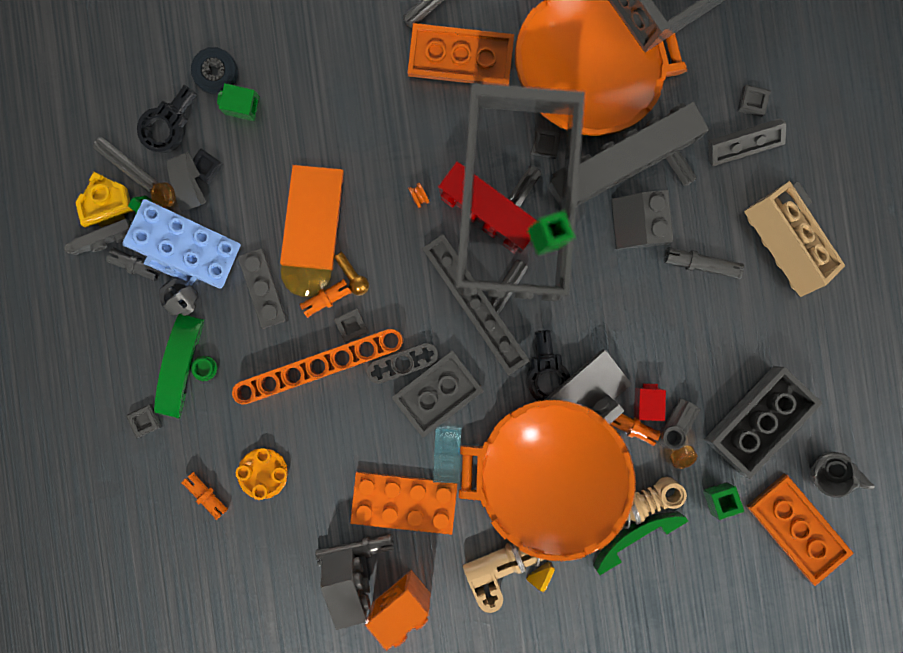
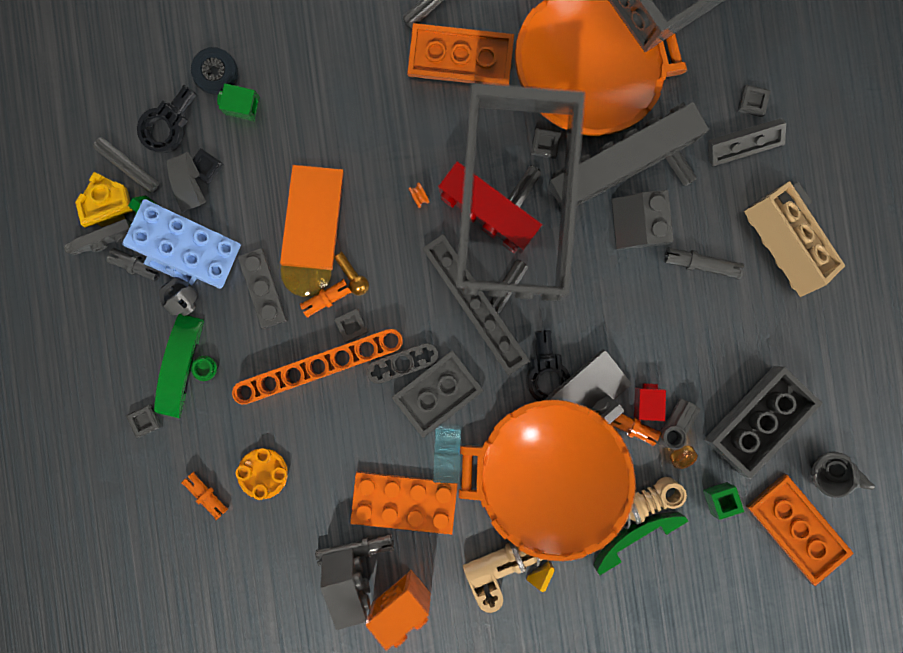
clear orange tile [151,182,175,208] -> none
green brick [527,211,575,256] -> none

